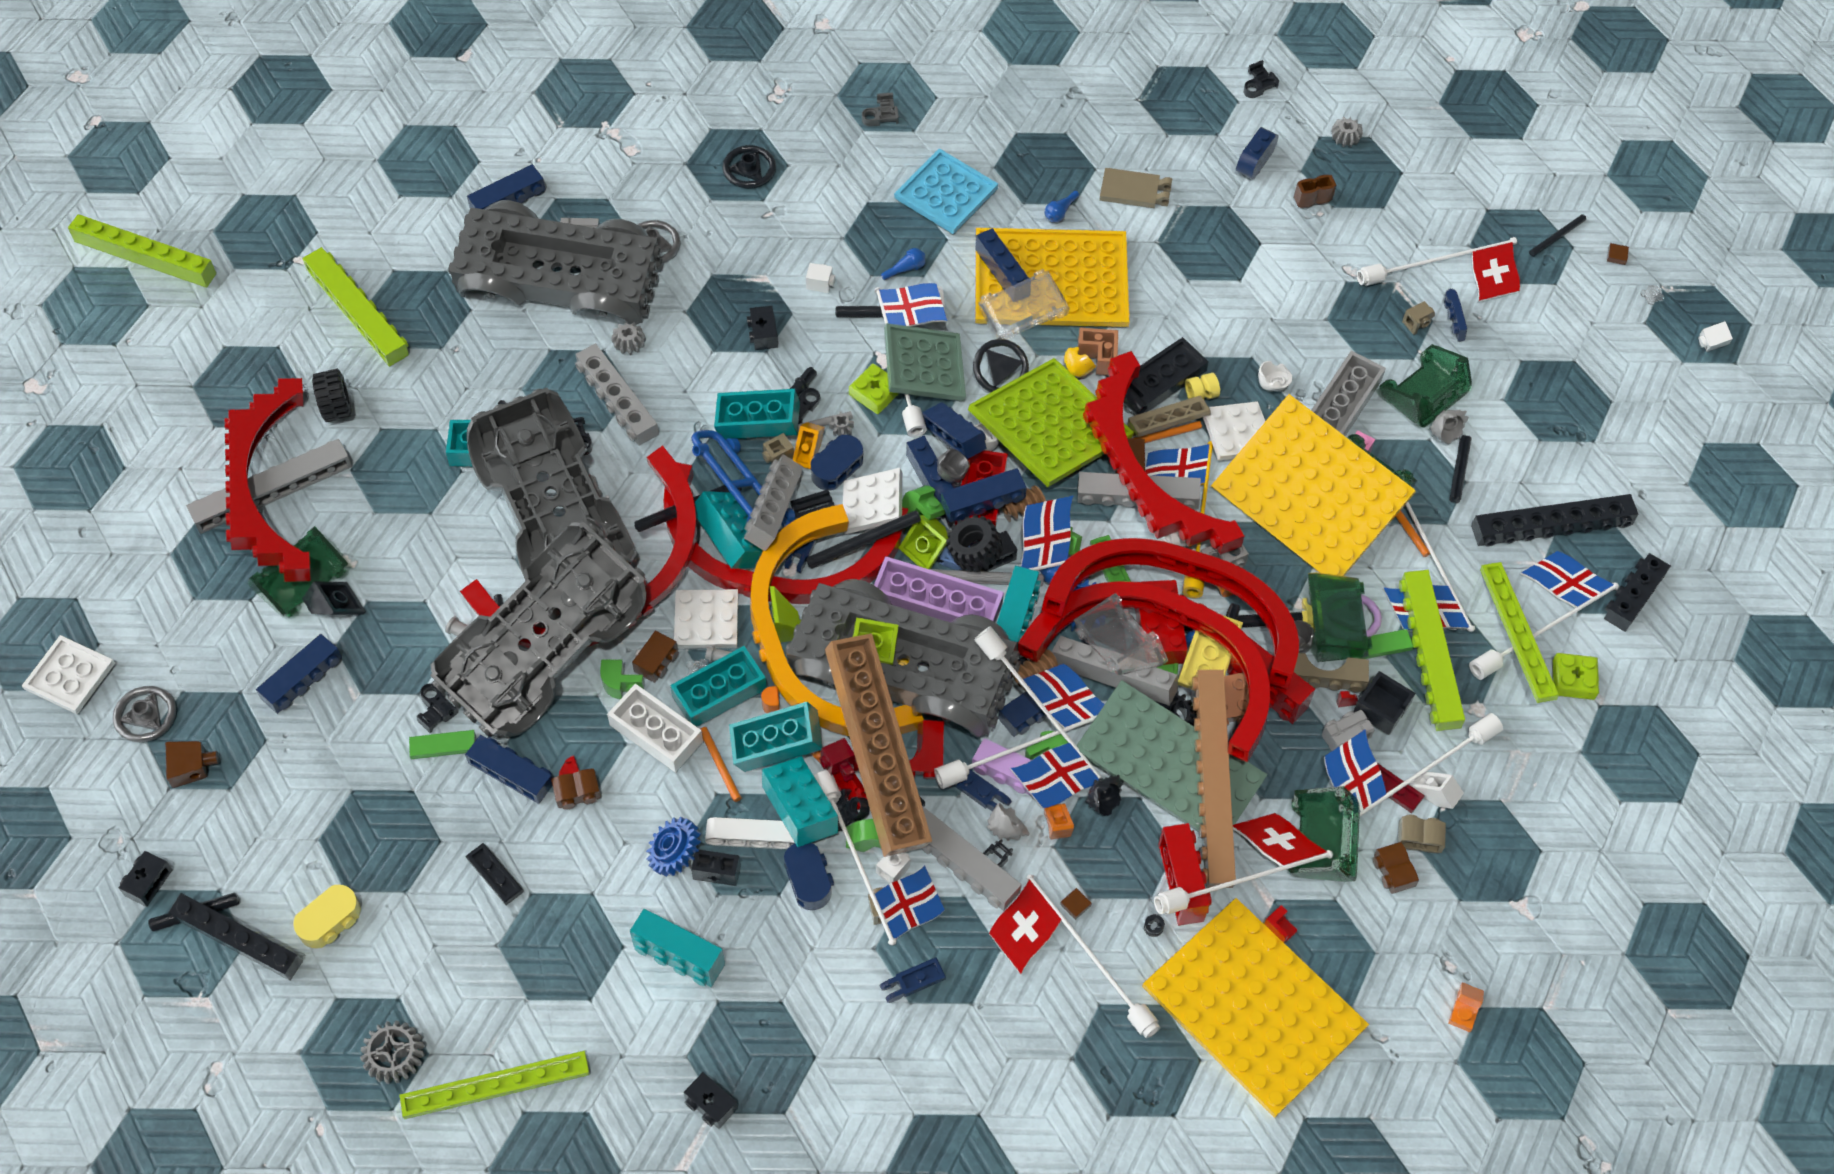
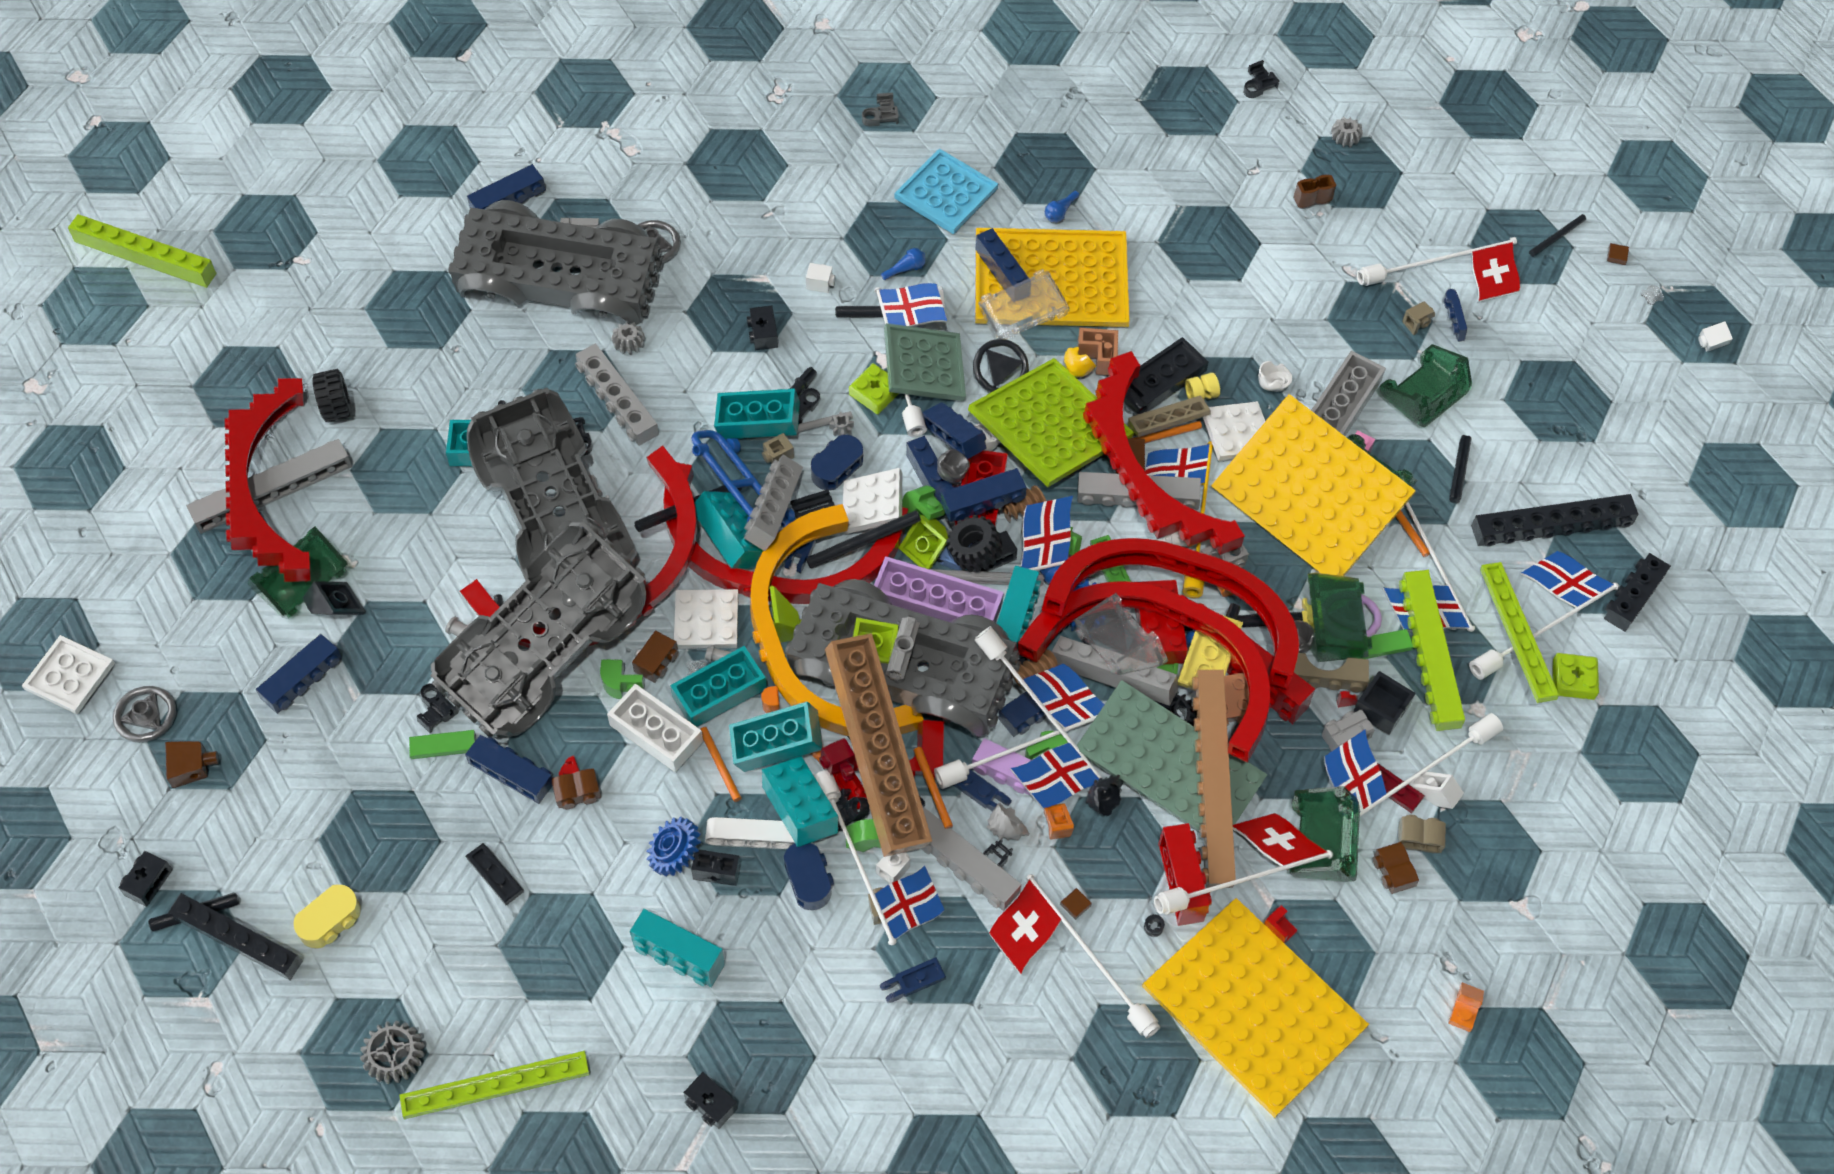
lime brick [302,247,409,367] -> none
black piece [722,145,776,189] -> none
light orange slope [792,422,825,469] -> none
dark tan tile [1099,168,1172,208] -> none
dark blue brick [1236,127,1279,179] -> none
light grey hair [1430,409,1469,444] -> none
none -> light grey piece [886,616,920,681]
none -> orange bar [913,747,953,829]

